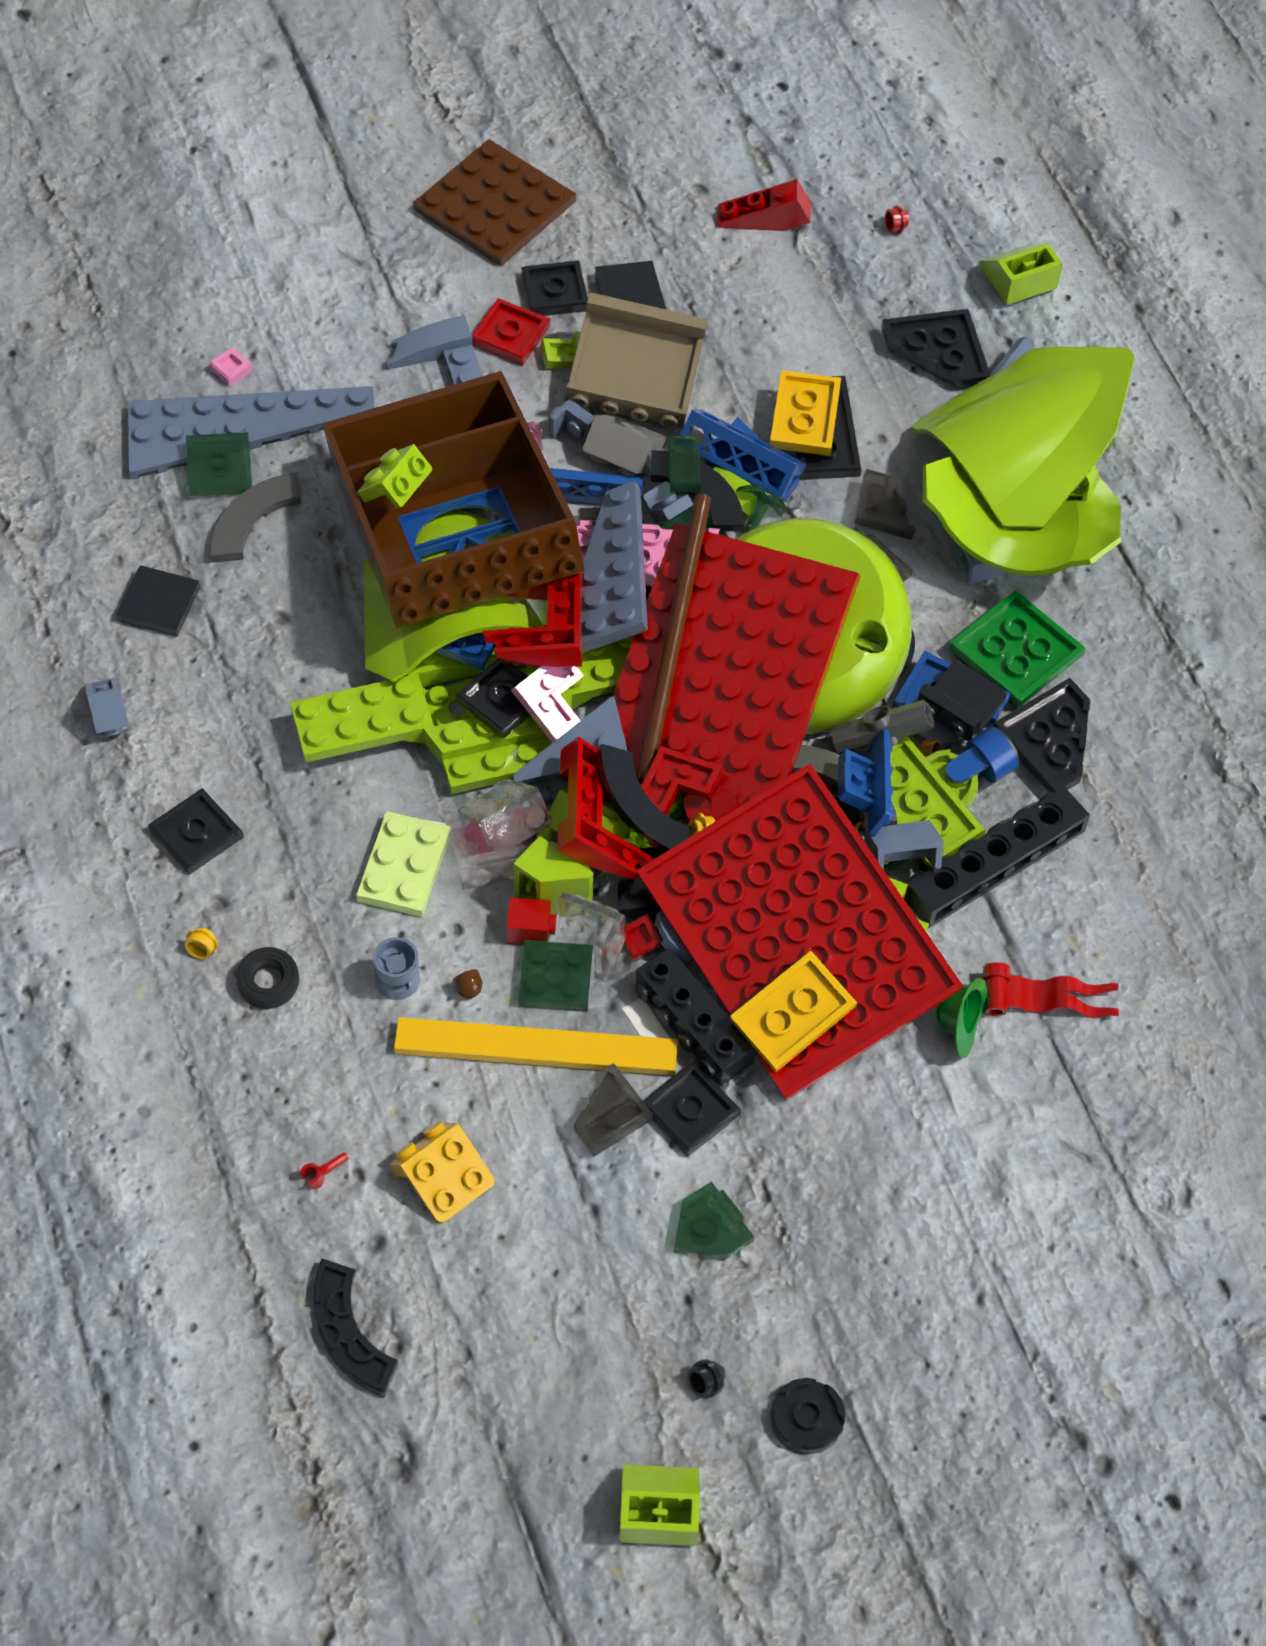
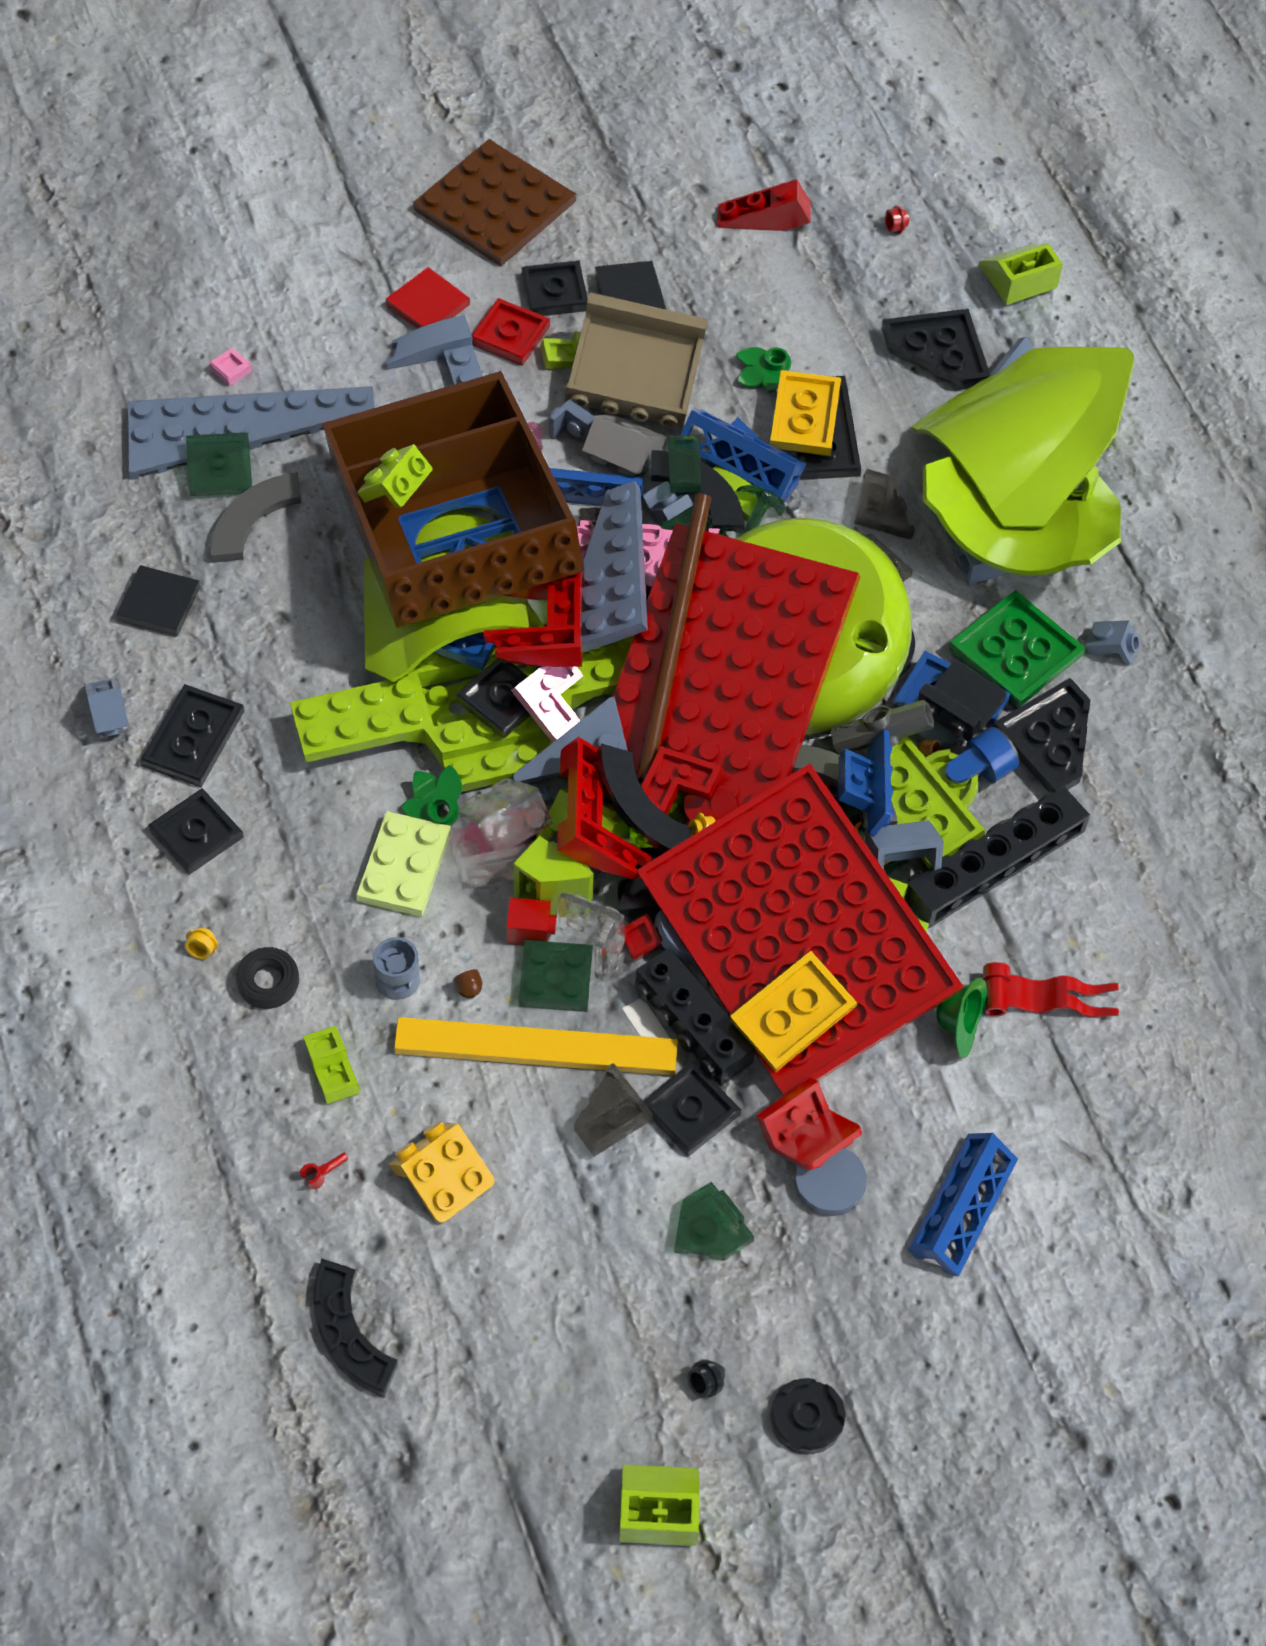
none -> black tile [140,684,245,787]
none -> lime slope [303,1025,361,1104]
none -> red tile [386,267,470,329]
none -> green plate [401,765,463,826]
none -> green plate [736,347,791,392]
none -> red bracket [756,1077,862,1170]
none -> sand blue tile [794,1148,867,1216]
none -> blue fence [908,1133,1018,1276]
none -> sand blue bracket [1085,620,1140,664]

